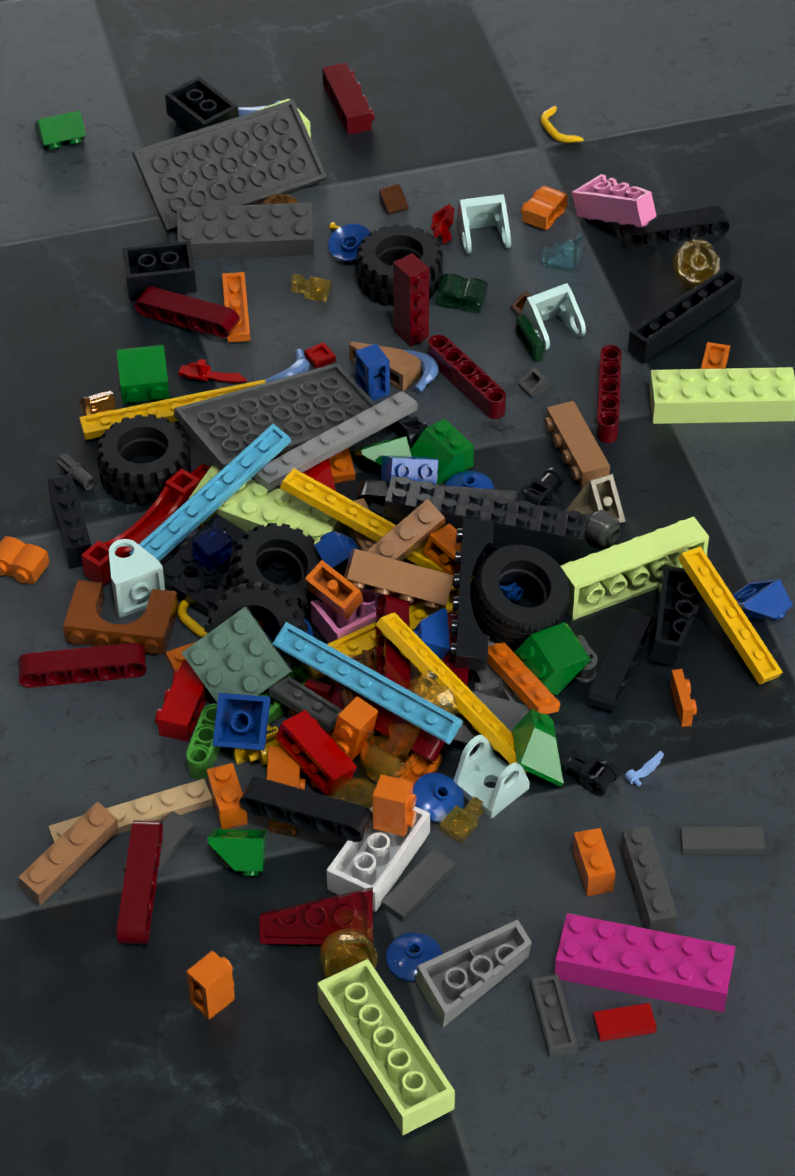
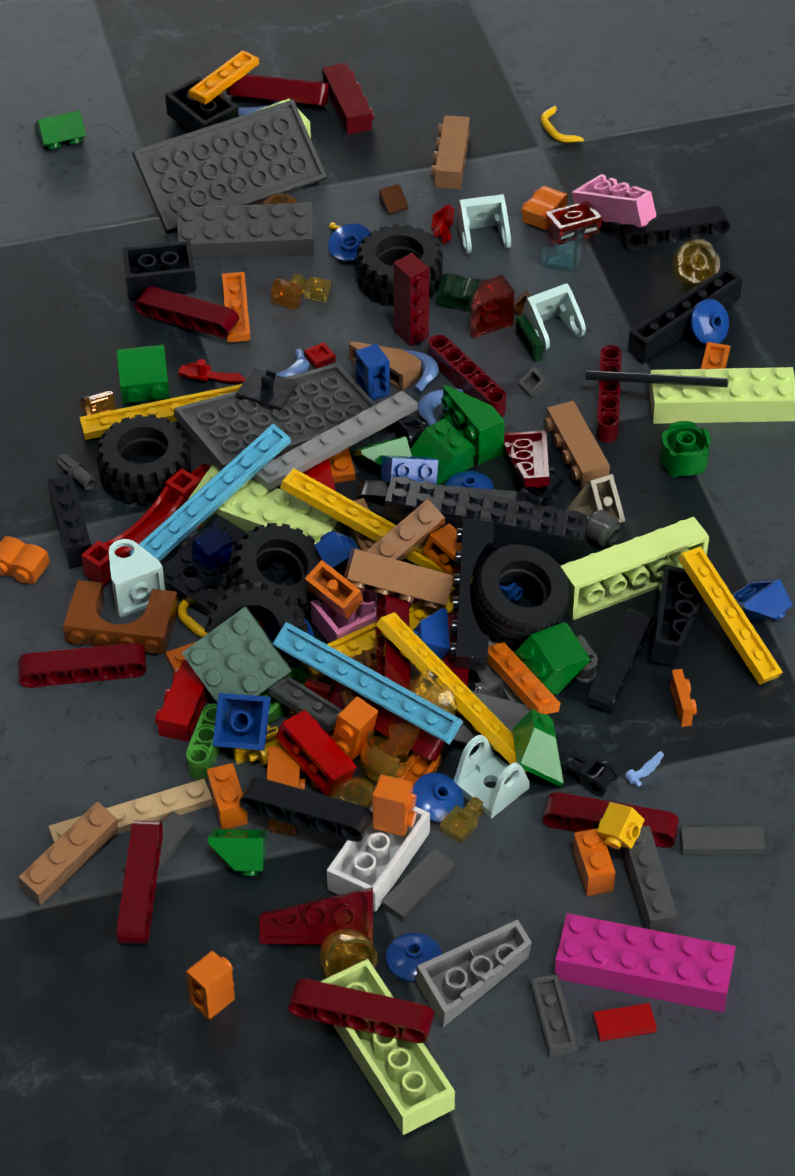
none -> light orange tile [189,50,259,105]
none -> dark red beam [226,74,329,105]
none -> black piece [236,368,298,411]
none -> clear orange tile [271,278,303,310]
none -> dark red beam [288,979,435,1043]
none -> medium blue piece [418,389,463,426]
none -> medium nougat brick [431,115,470,189]
none -> green slope [441,385,505,465]
none -> clear red slope [470,274,515,339]
none -> dark red wing [504,430,550,488]
none -> dark red beam [542,792,679,848]
none -> clear red slope [546,201,603,245]
none -> black piece [585,370,729,388]
none -> yellow brick [597,802,645,849]
none -> green brick [660,421,711,477]
none -> blue dish [691,299,729,345]

